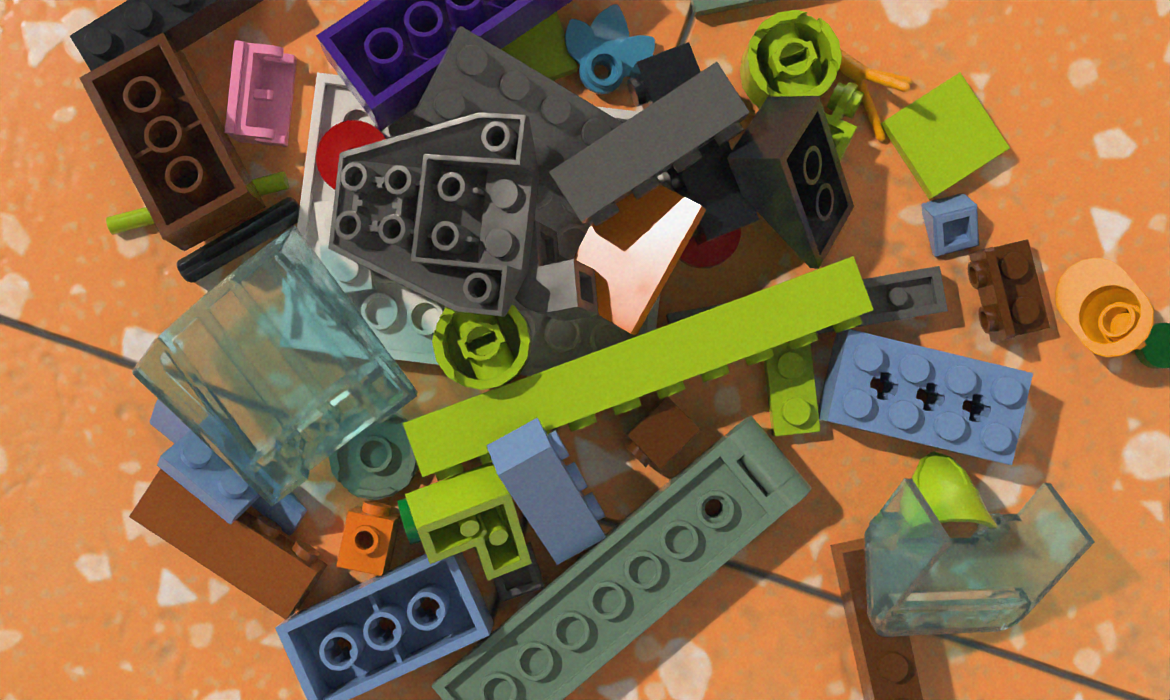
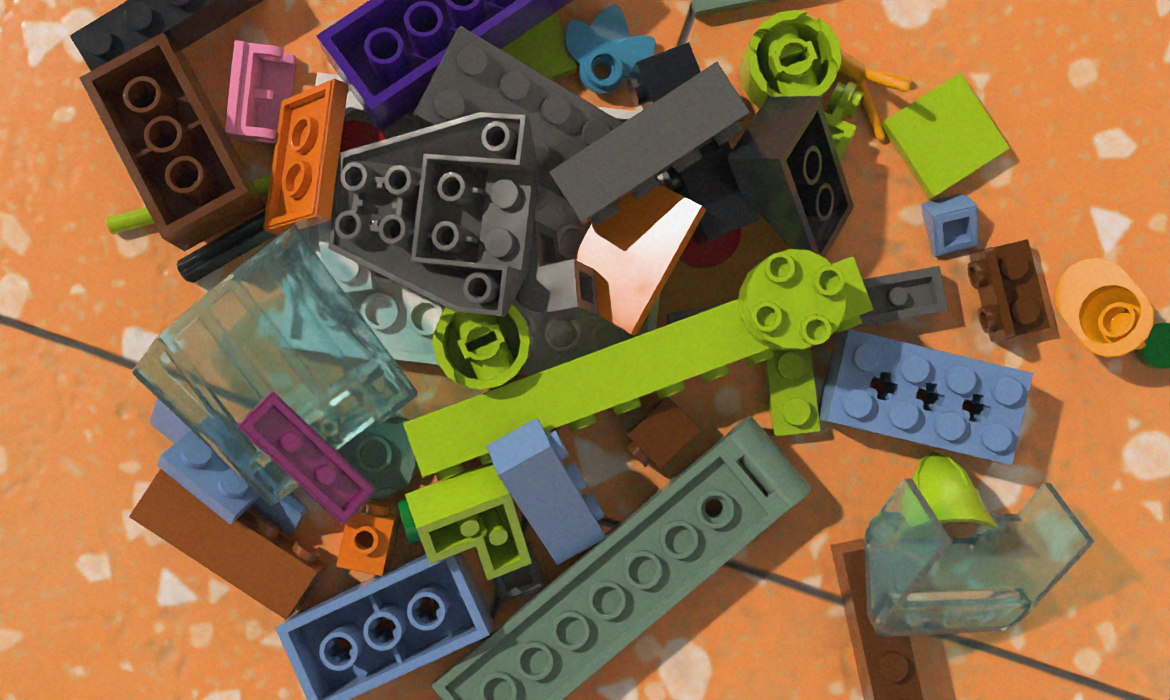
none -> magenta tile [235,391,377,525]
none -> orange tile [263,78,349,235]
none -> lime brick [738,249,847,351]

